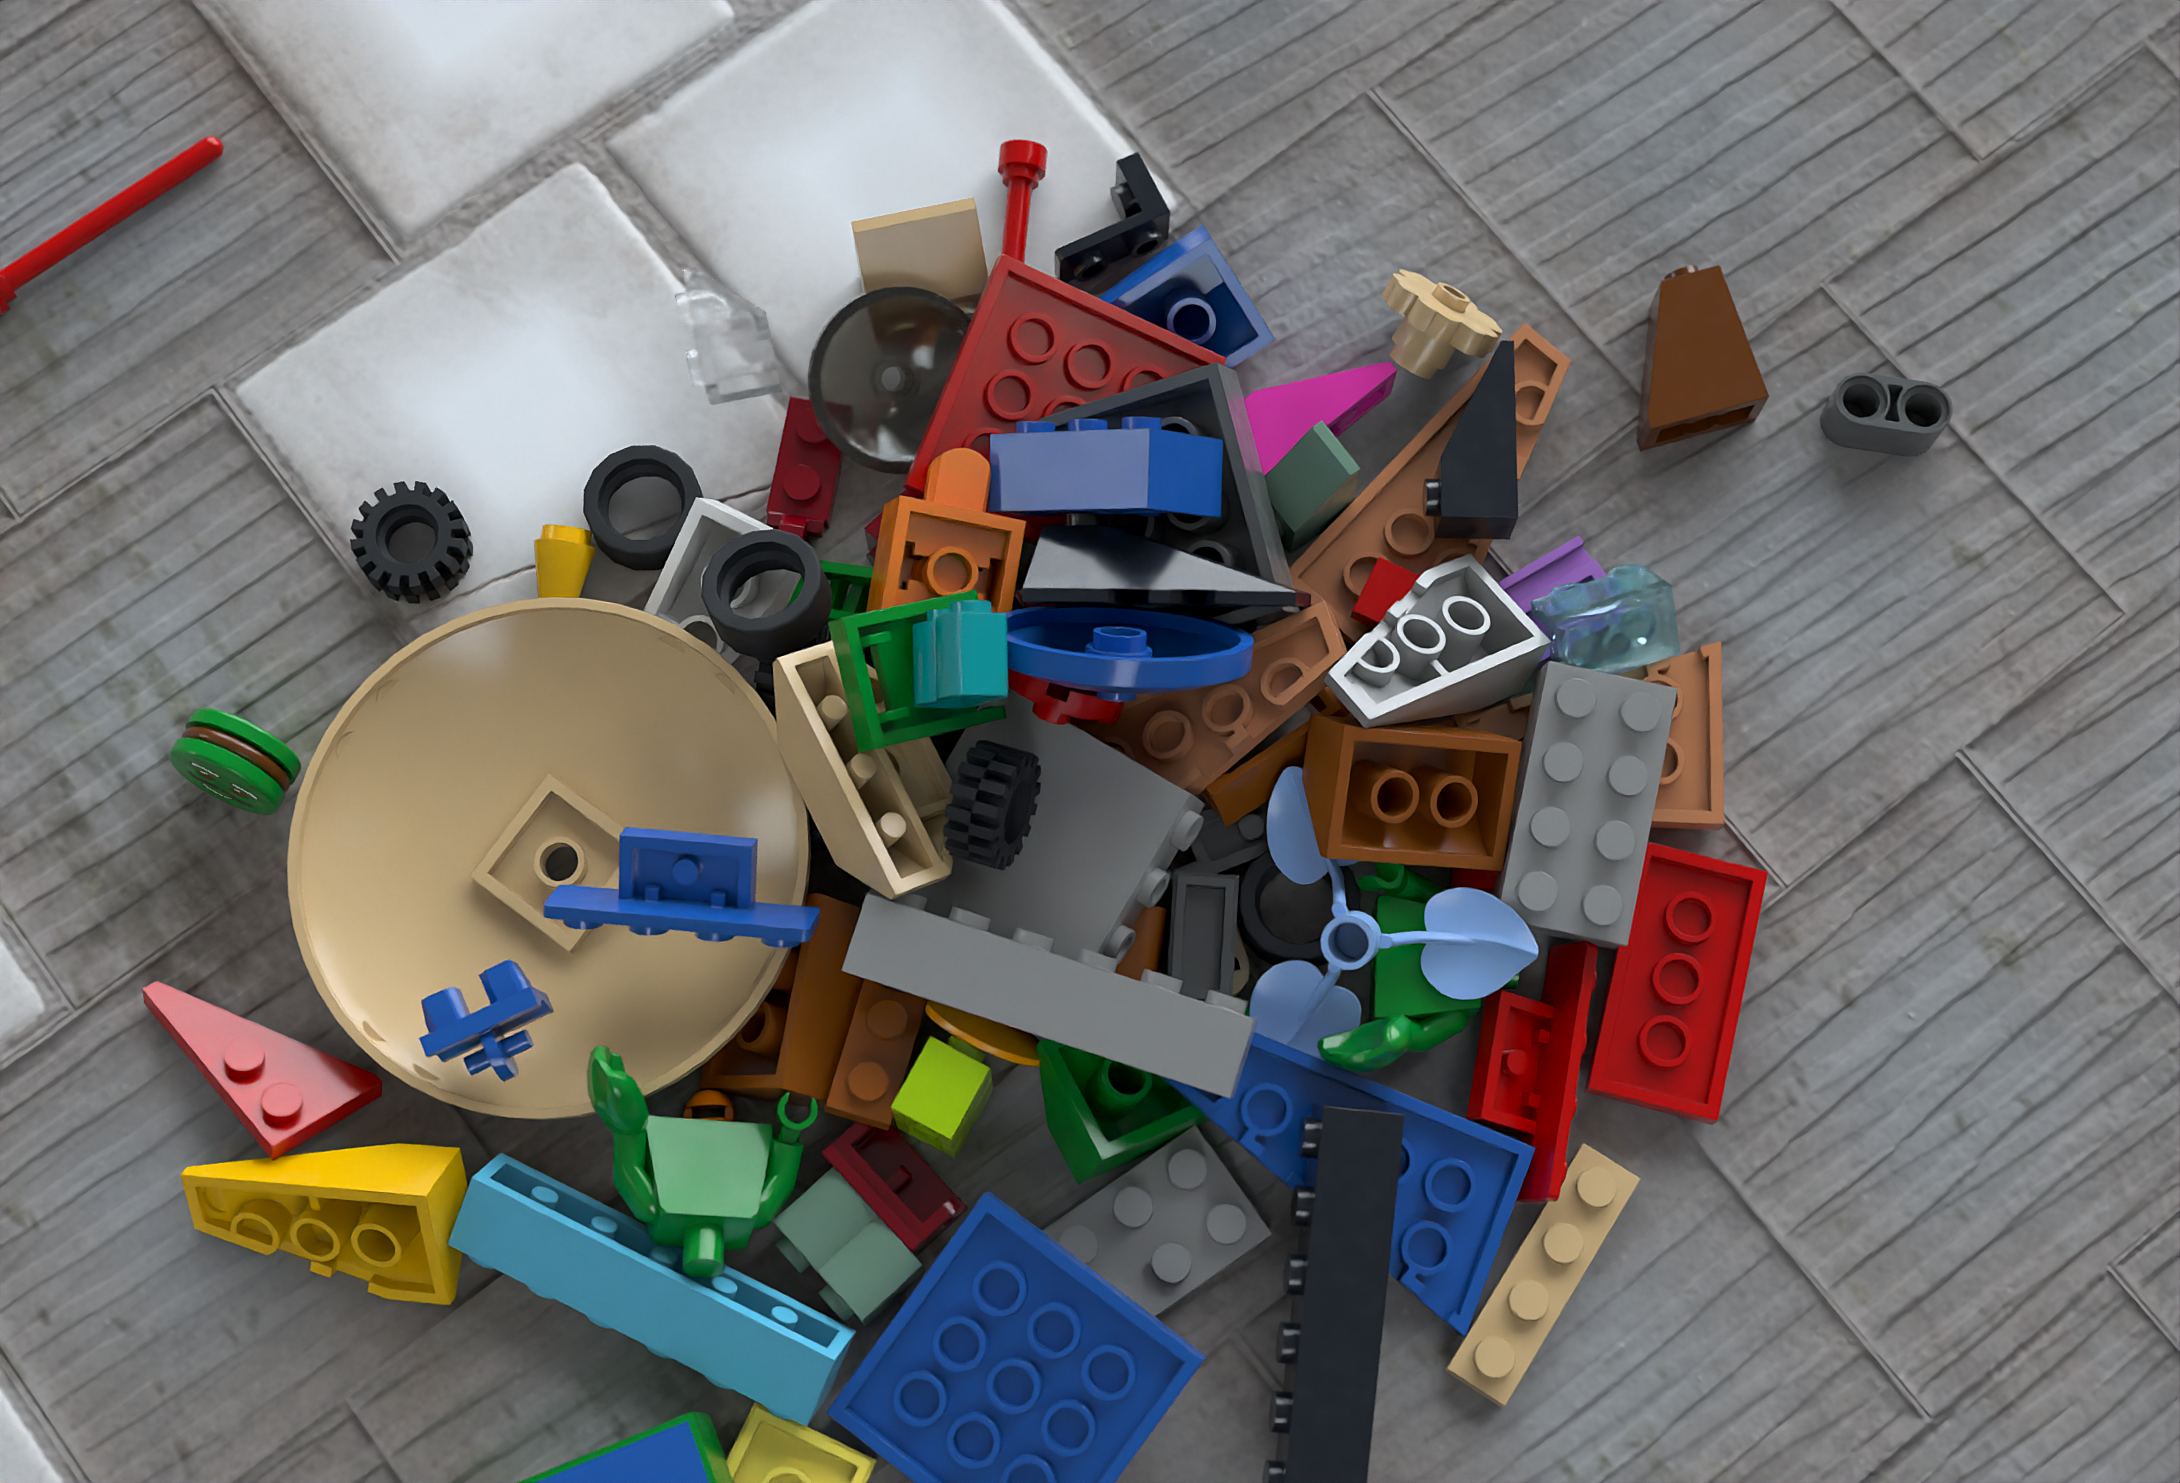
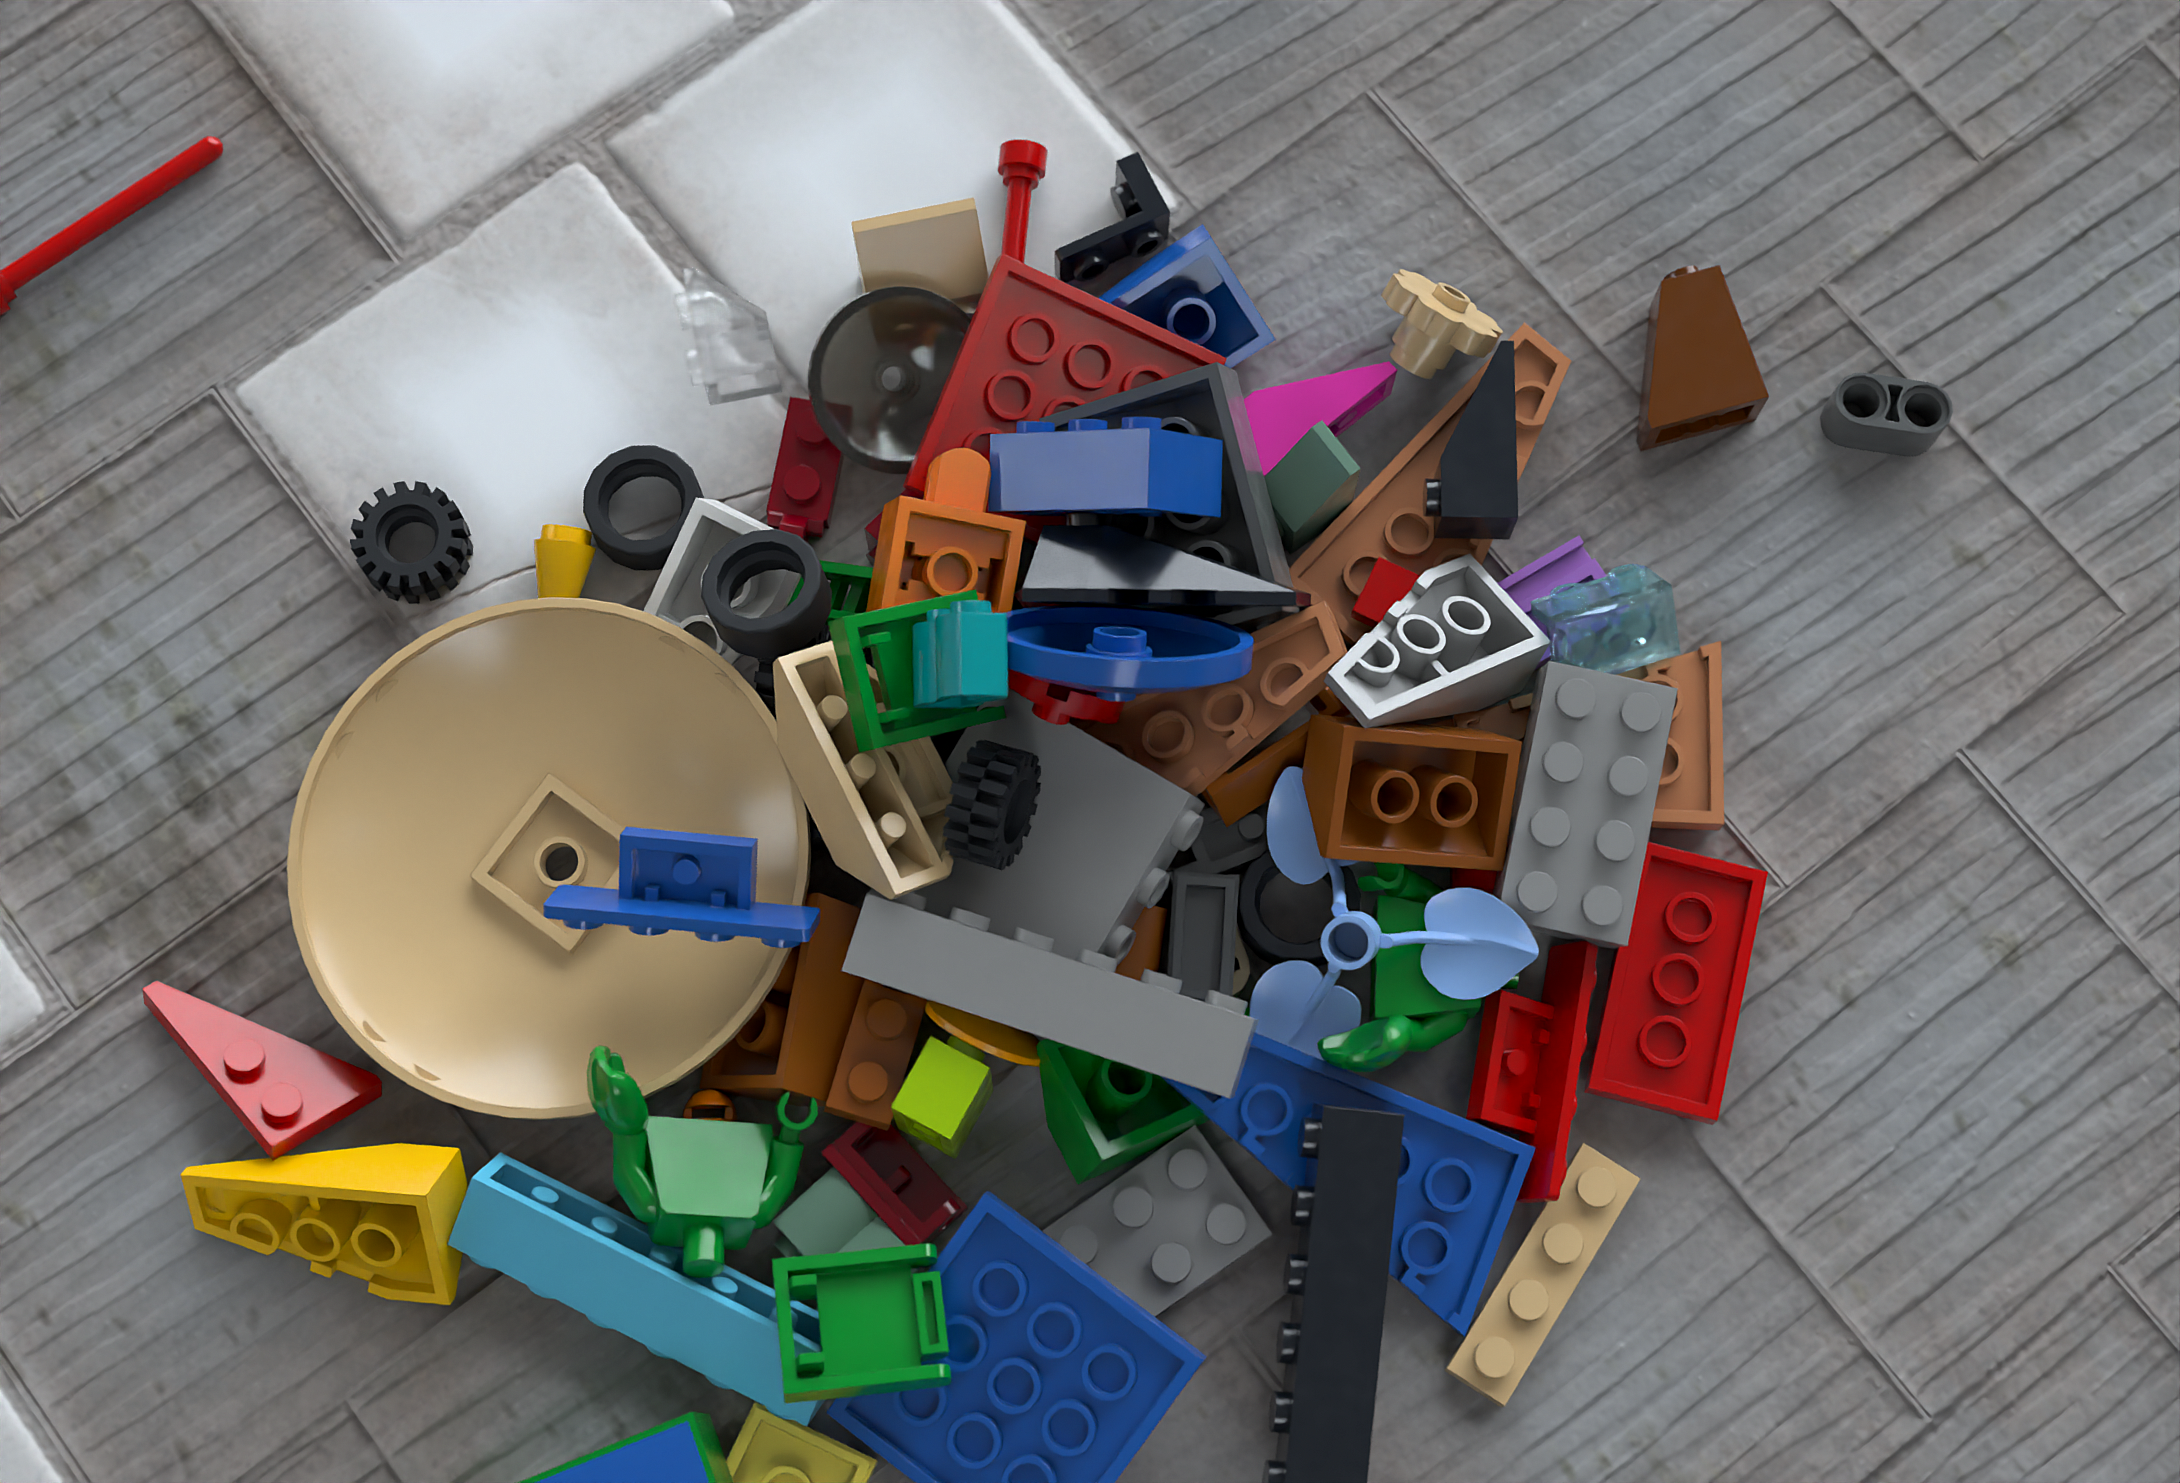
green head [169,708,301,815] -> none
blue hips [419,960,554,1082] -> none
none -> green container [772,1244,952,1404]

